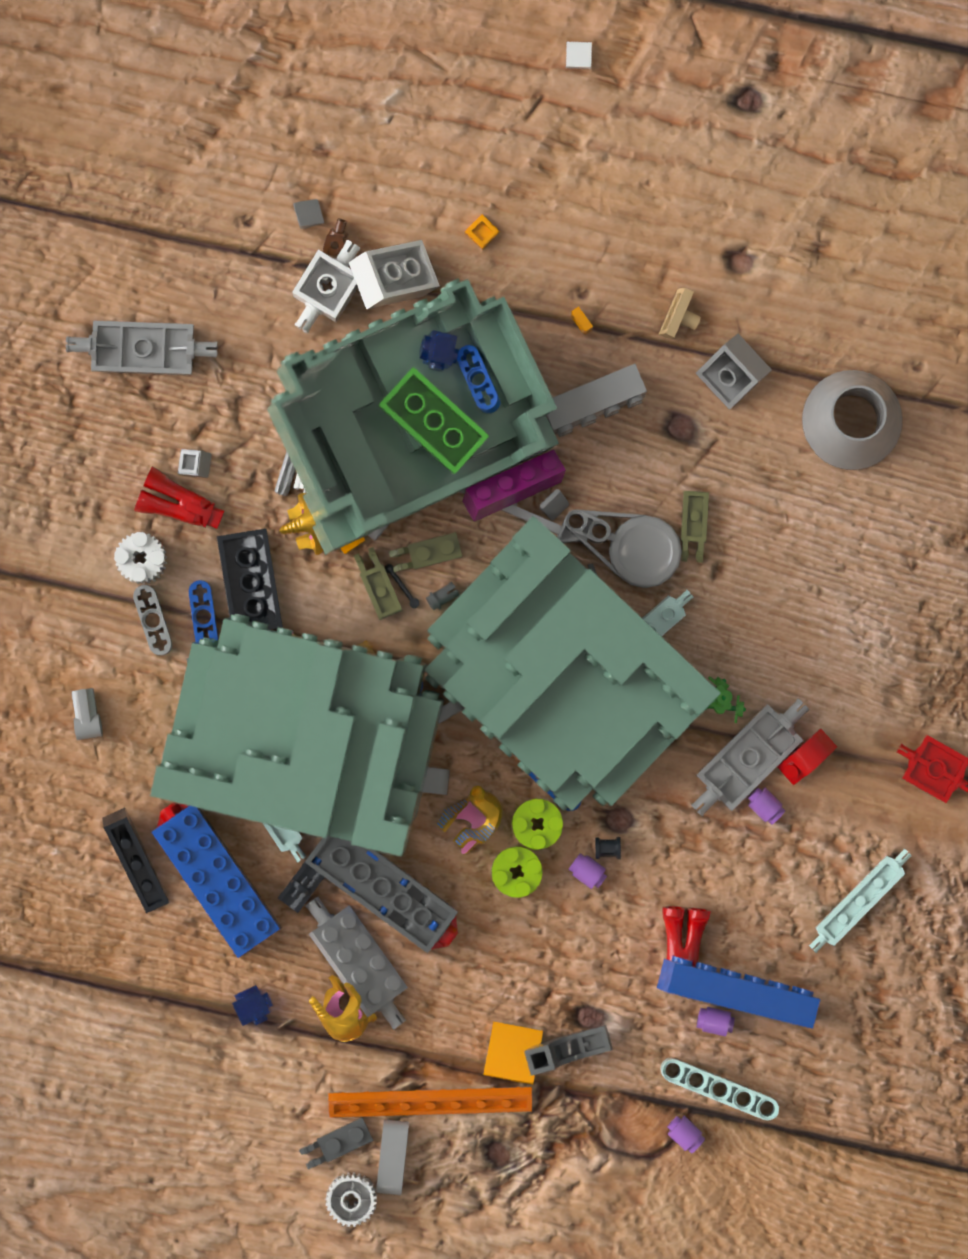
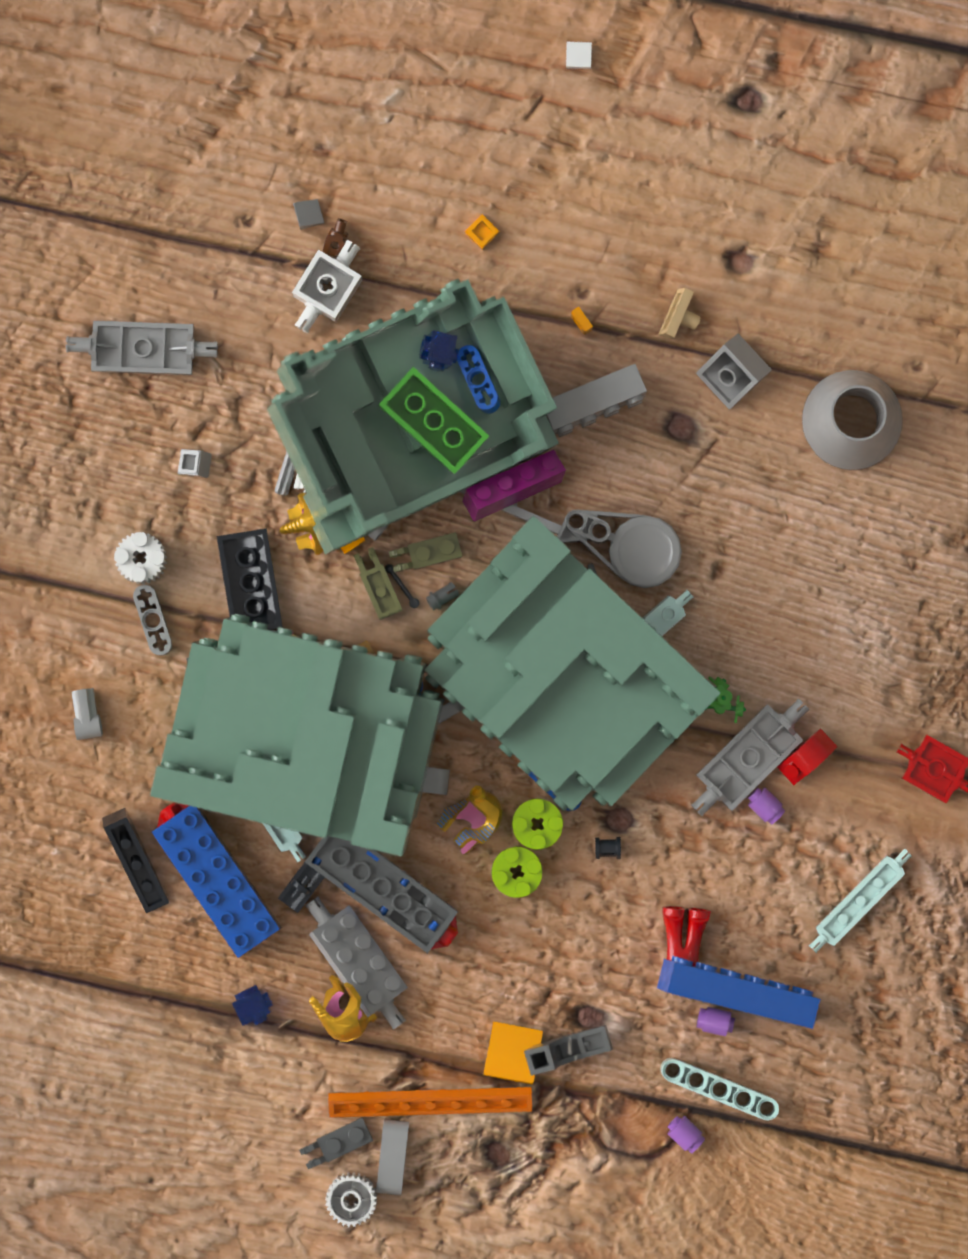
red piece [134,466,225,529] -> none
blue beam [188,580,219,642] -> none
white brick [349,240,440,309] -> none
light grey slope [539,489,569,521] -> none
medium lavender brick [568,853,607,889] -> none
olive hinge [680,491,709,563] -> none

